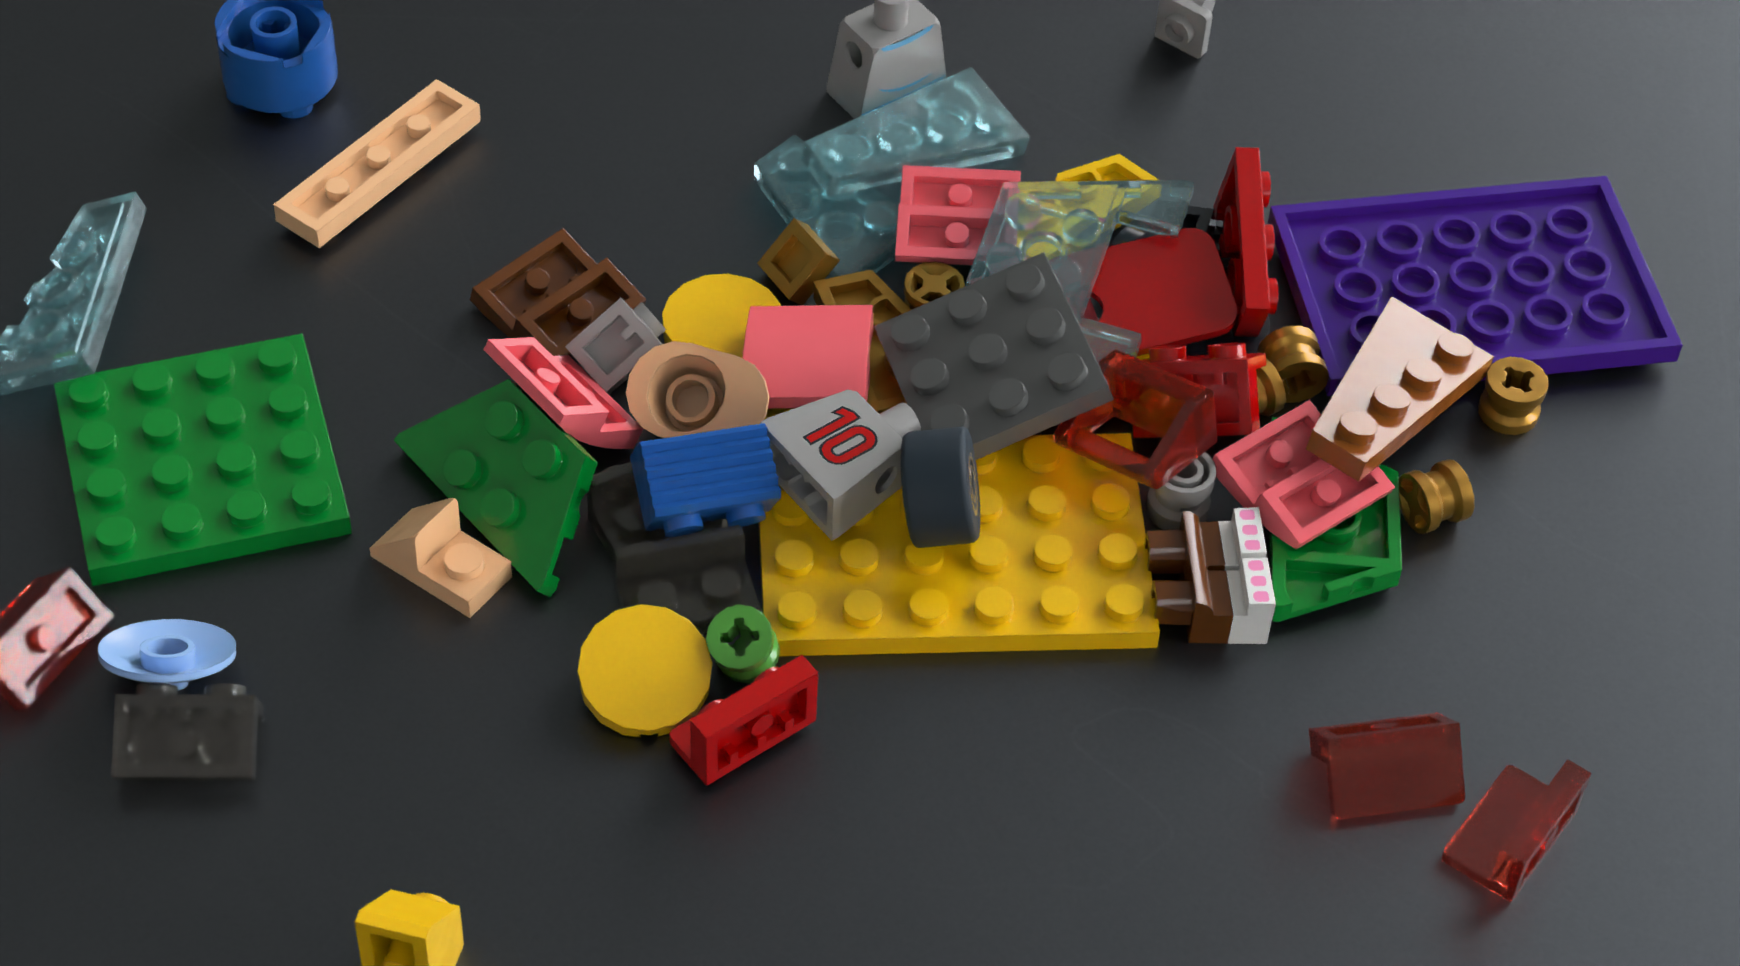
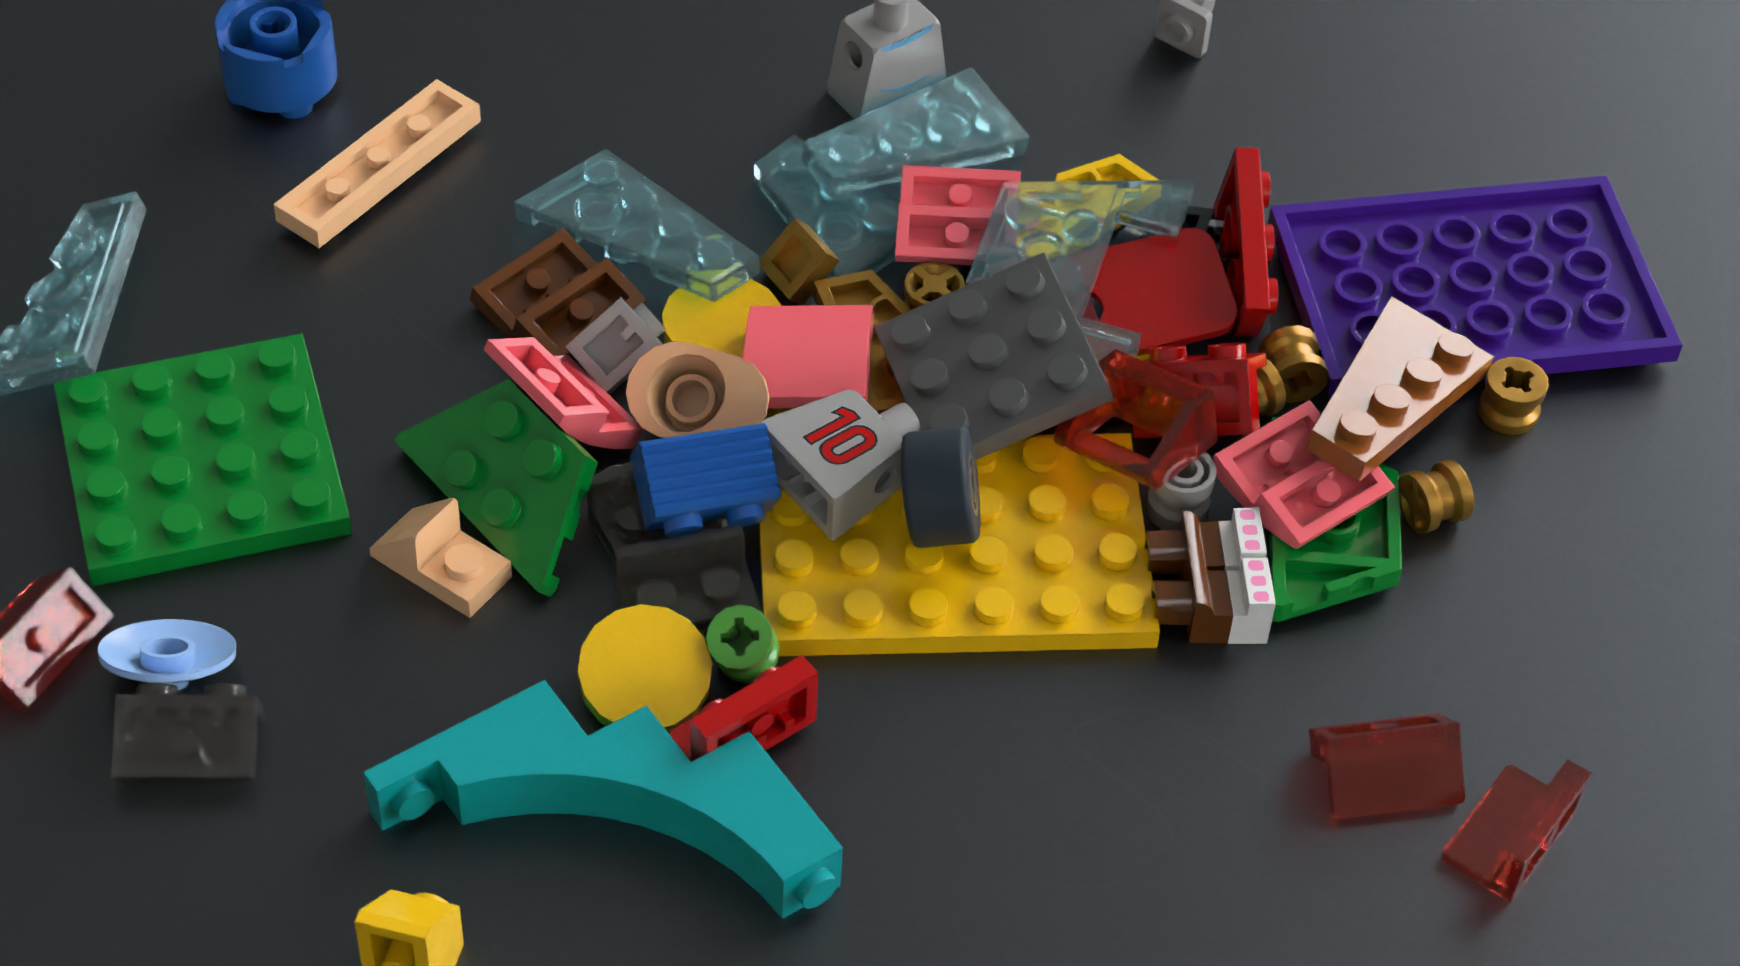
none -> teal arch [363,680,843,919]
none -> clear light blue wing [514,149,760,302]

